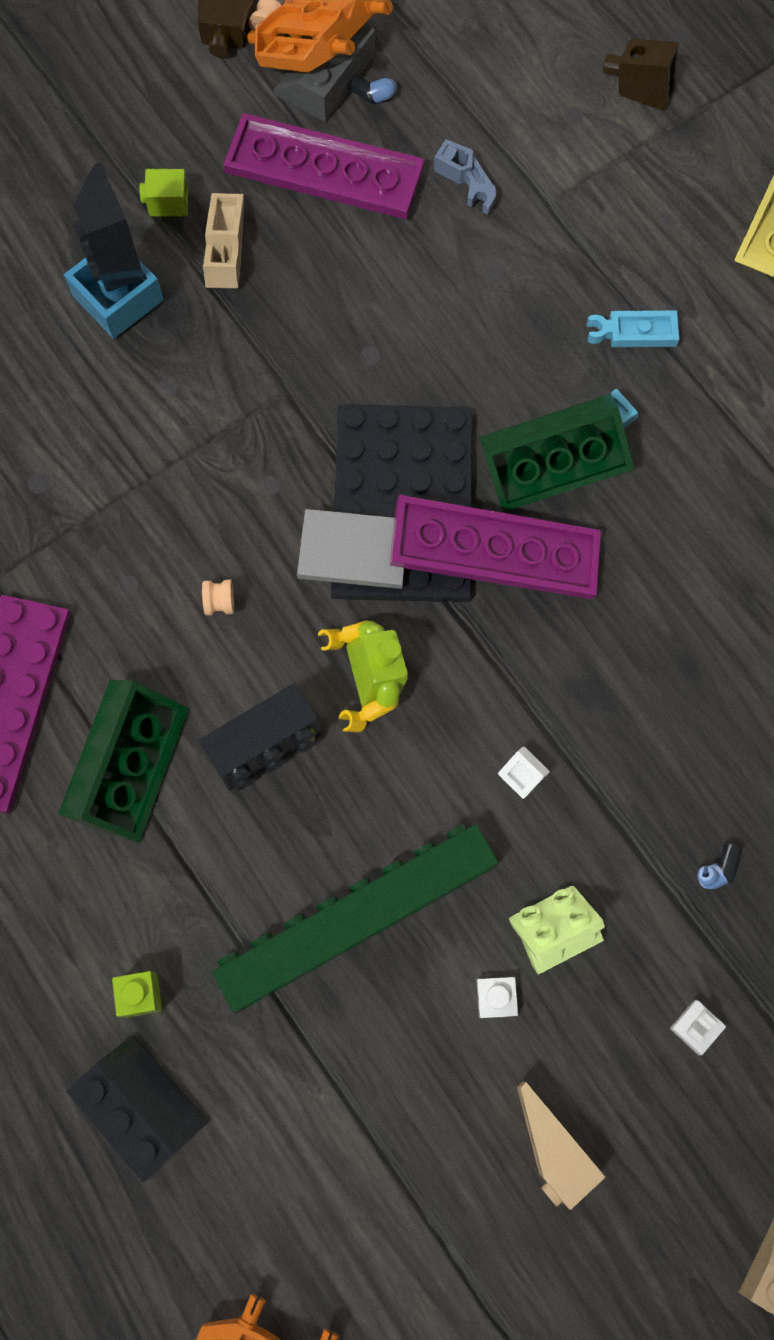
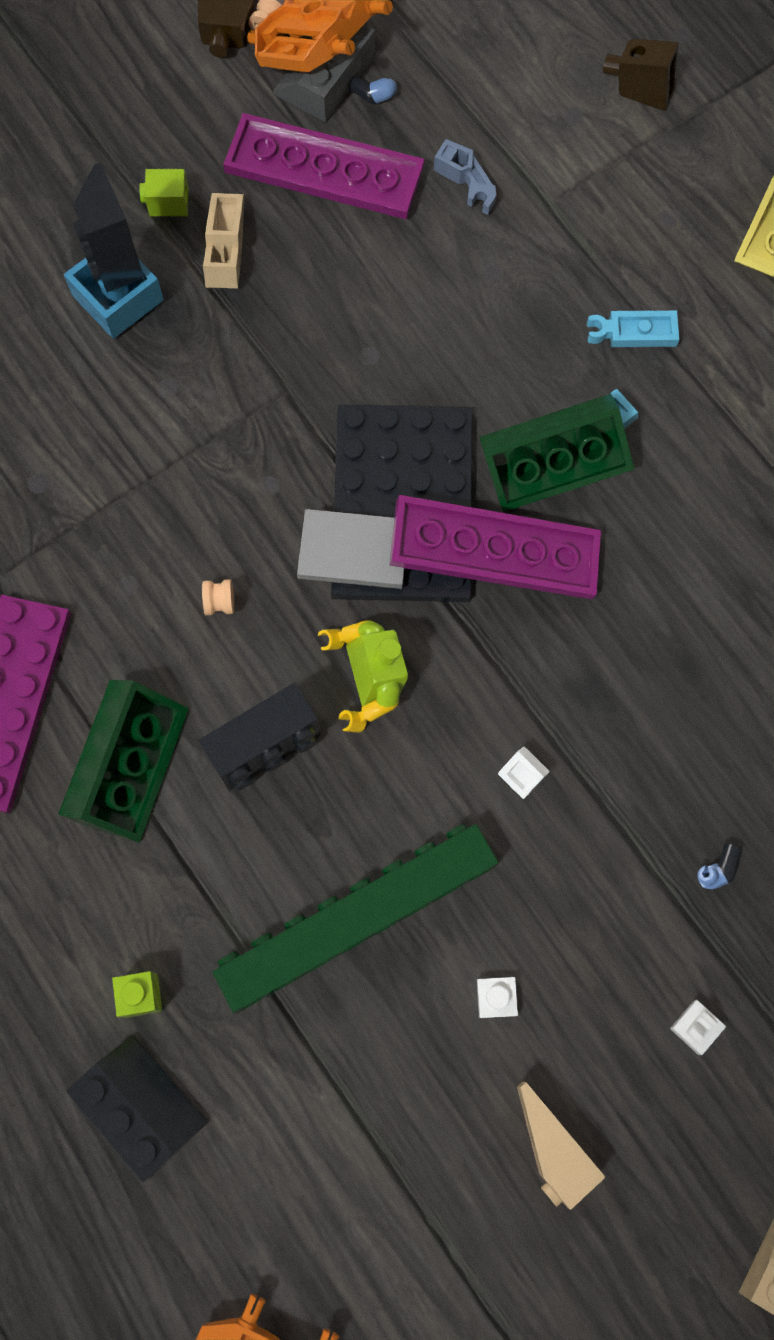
yellowish green bracket [509,886,605,975] -> none

